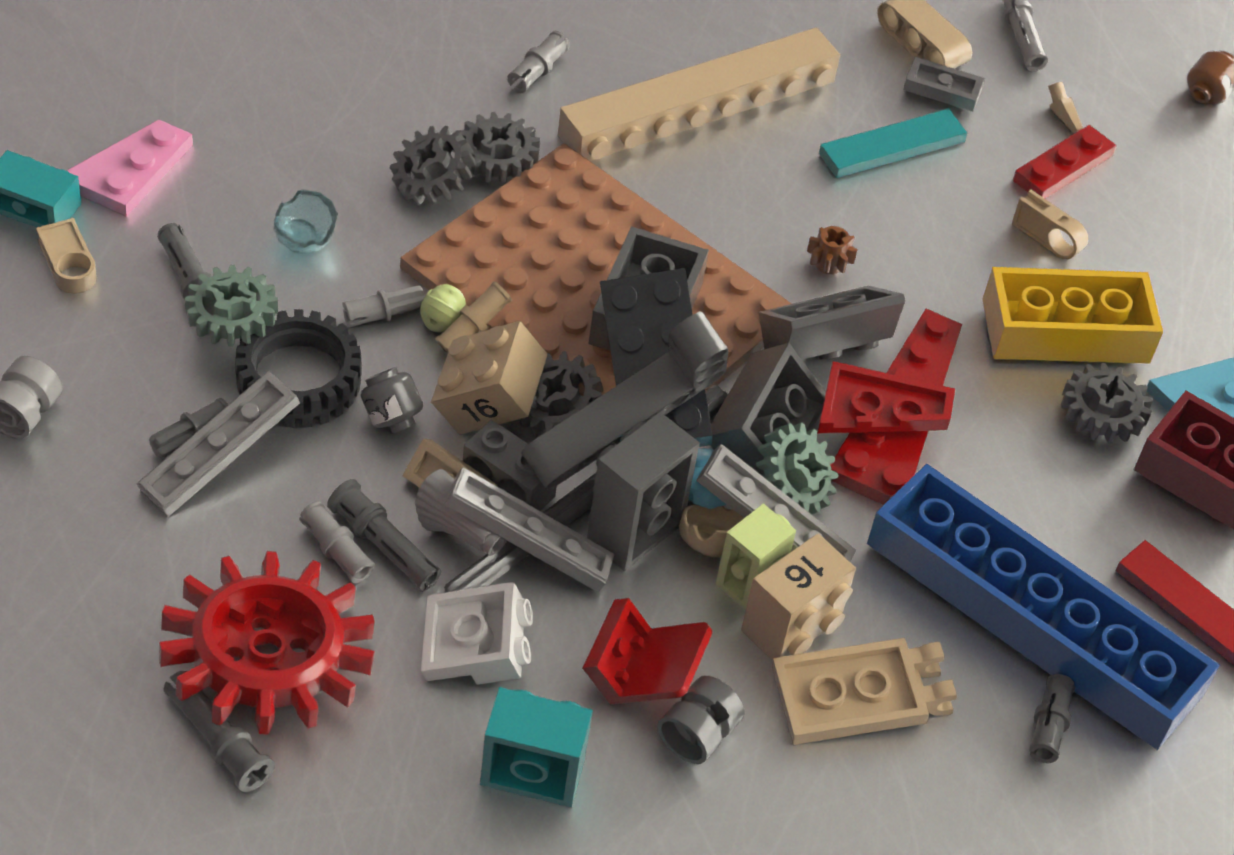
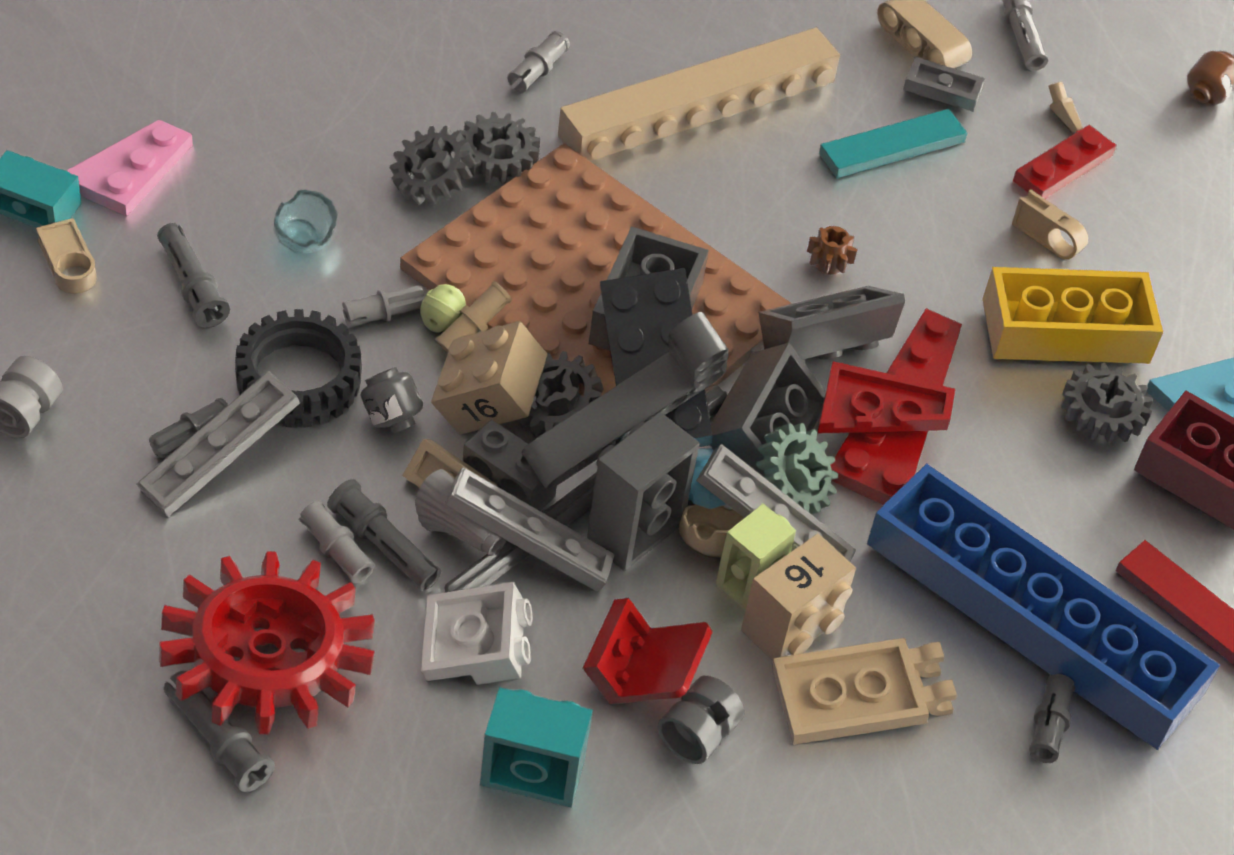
sand green gear [185,265,278,347] -> none

